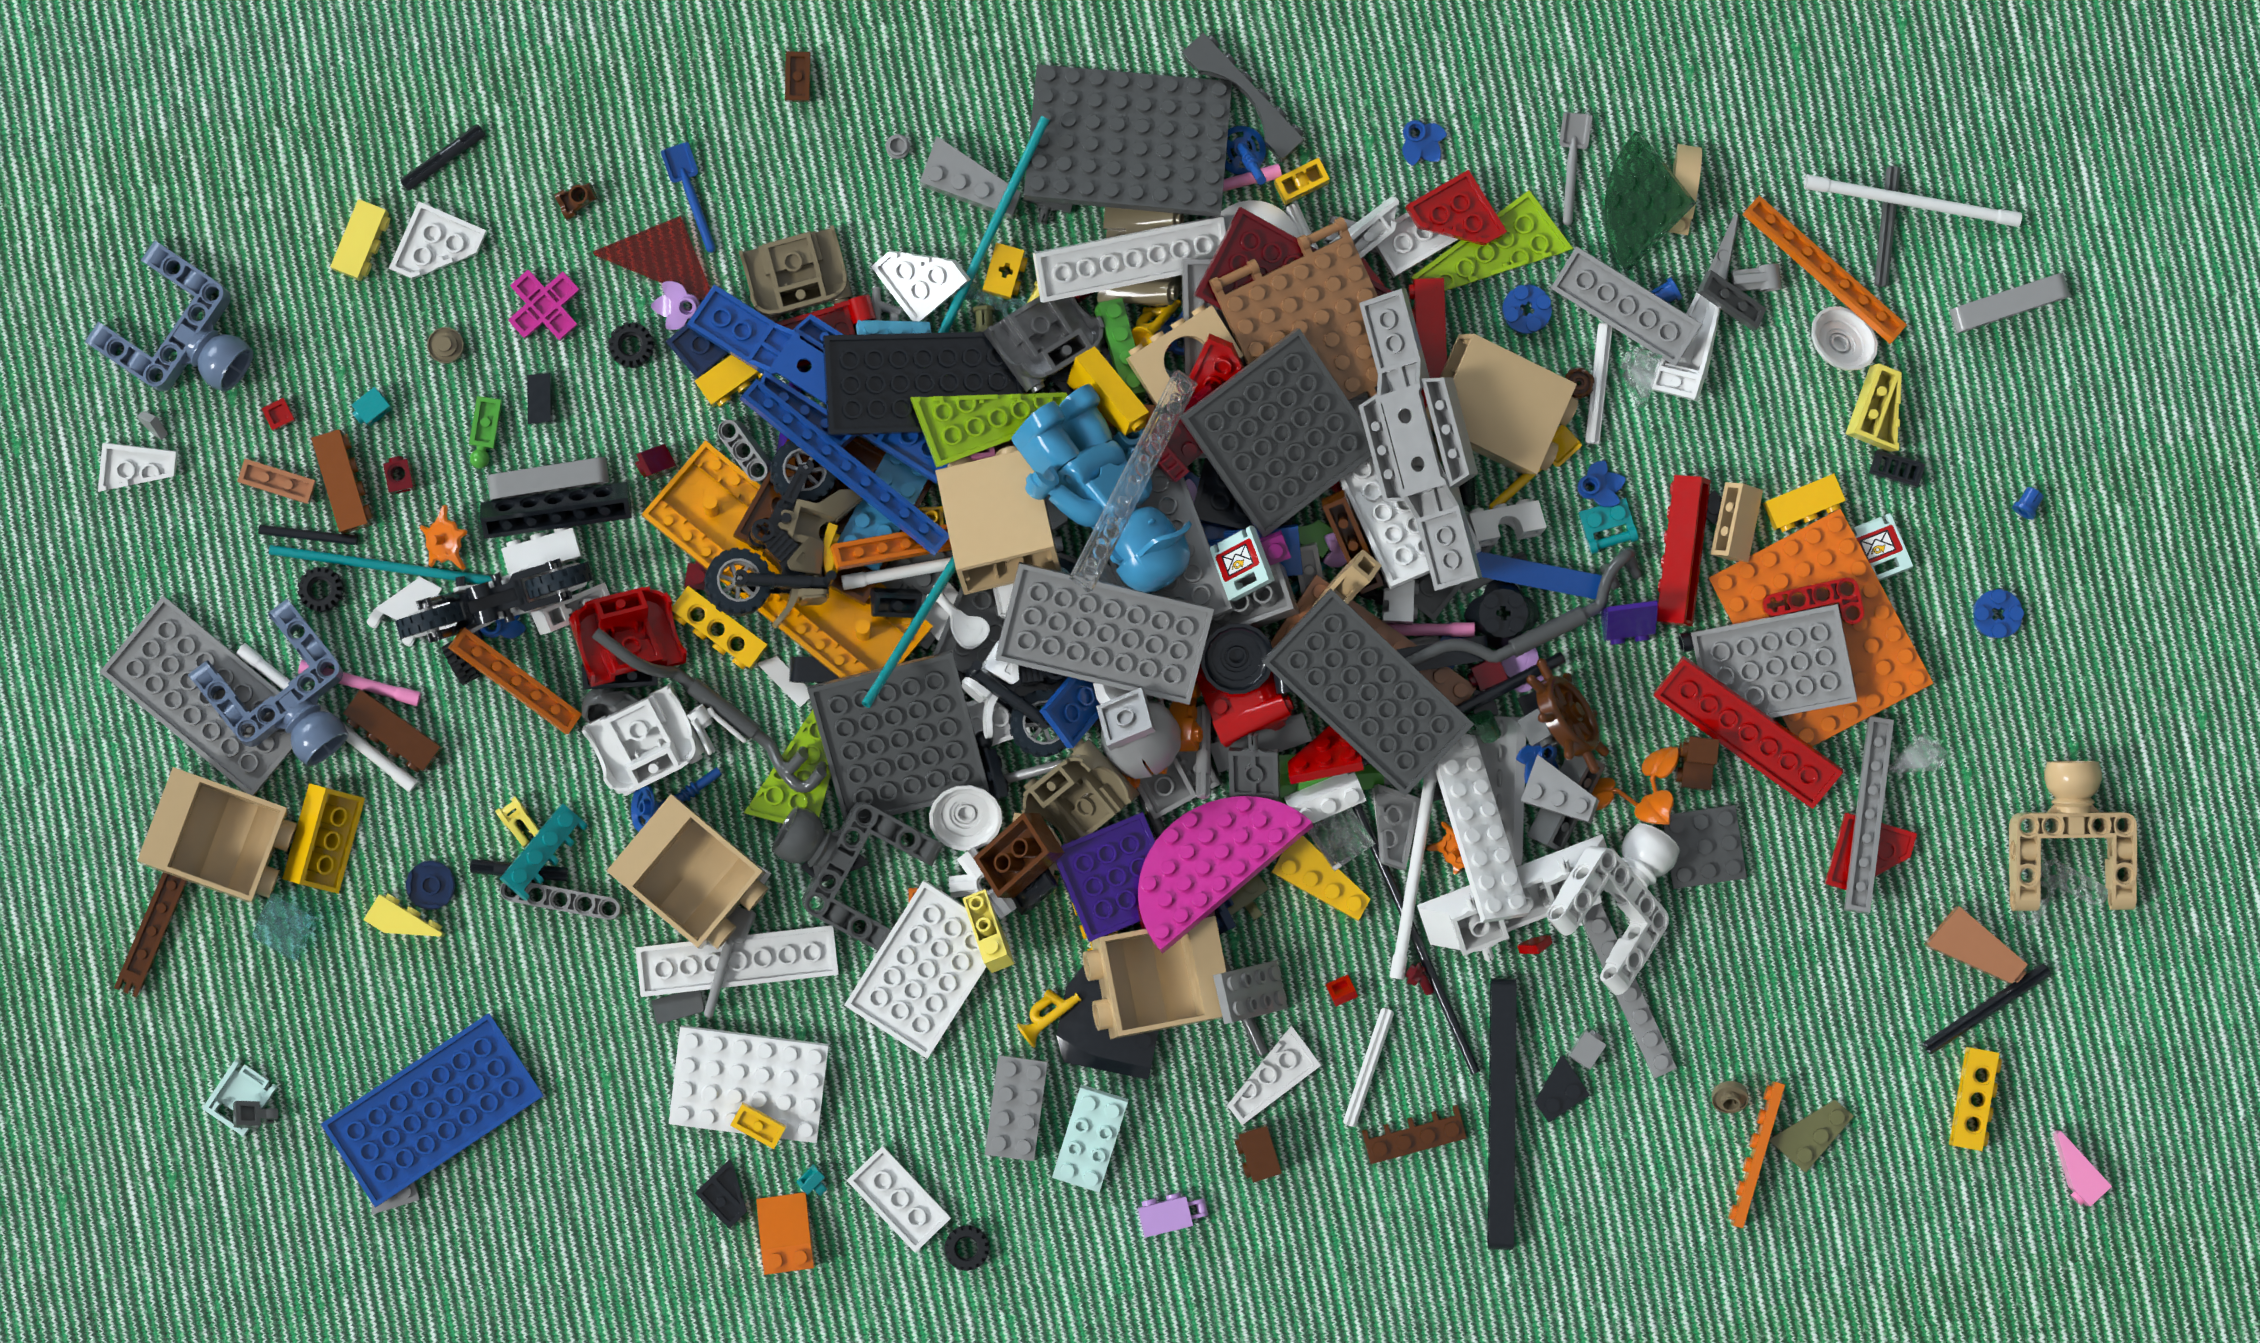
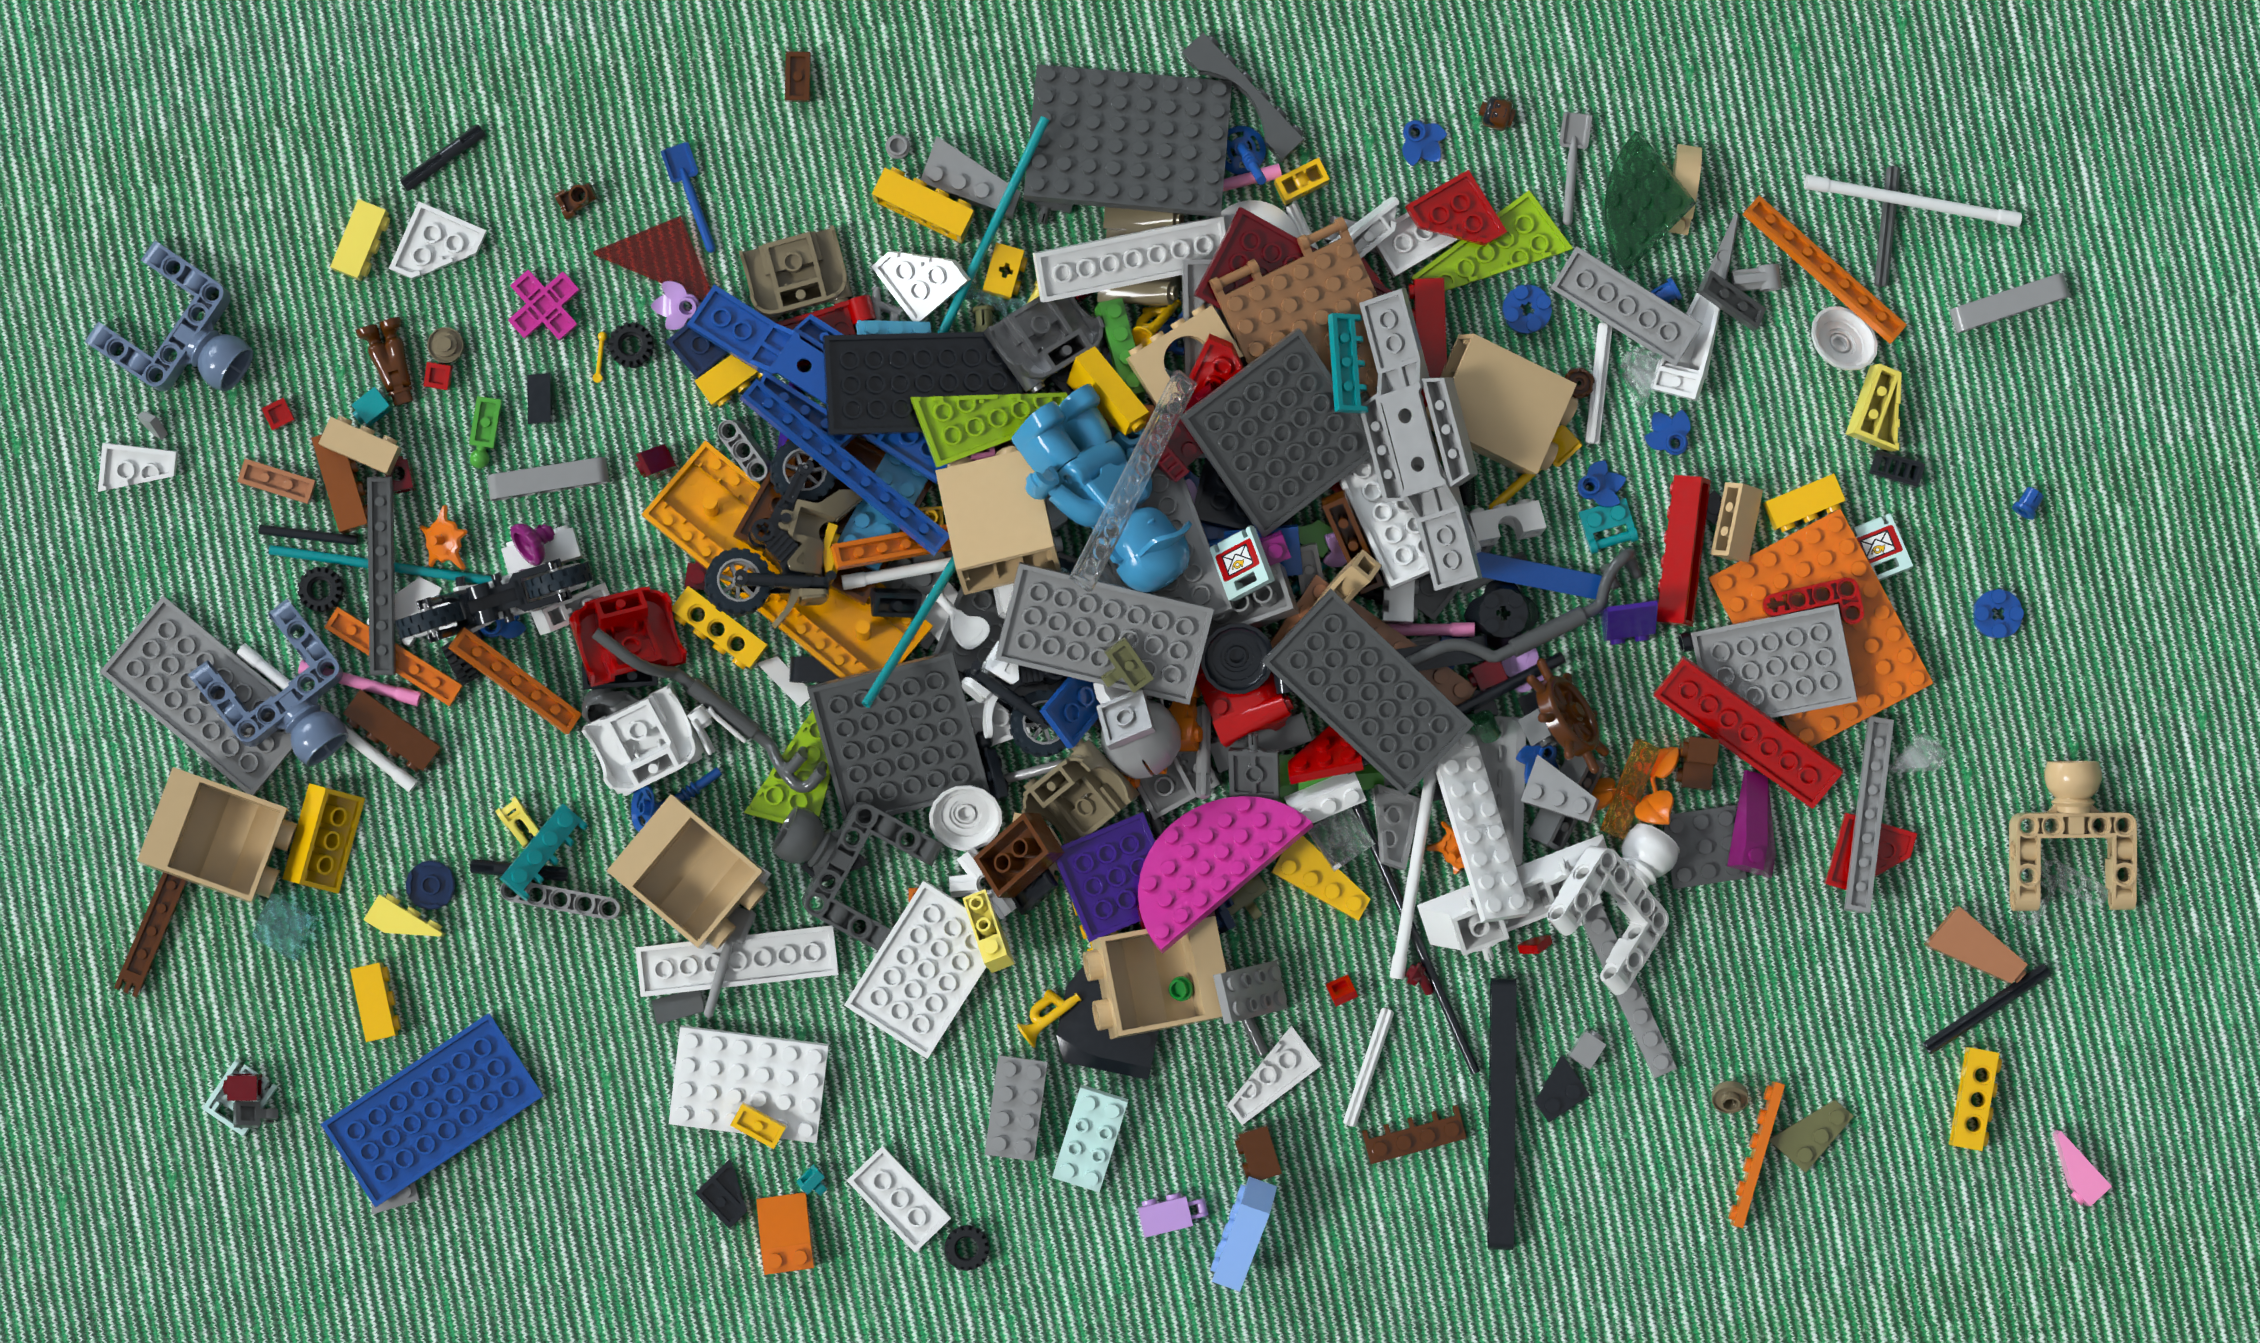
black brick [480,482,632,539] -> none
none -> dark red brick [223,1074,262,1101]
none -> tan brick [318,415,402,476]
none -> orange plate [324,607,463,706]
none -> yellow brick [350,963,401,1042]
none -> reddish brown piece [356,317,414,407]
none -> dark grey tile [367,477,396,675]
none -> red plate [423,361,453,390]
none -> magenta hair [510,523,555,566]
none -> yellow hinge [592,332,607,383]
none -> yellow slope [872,167,974,244]
none -> olive plate [1101,637,1154,693]
none -> green plate [1169,976,1193,1001]
none -> light blue brick [1210,1177,1277,1292]
none -> teal hinge [1328,313,1369,413]
none -> reddish brown head [1478,96,1516,131]
none -> clear orange plate [1600,738,1661,840]
none -> blue plate [1644,410,1691,455]
none -> magenta wedge [1727,770,1776,878]

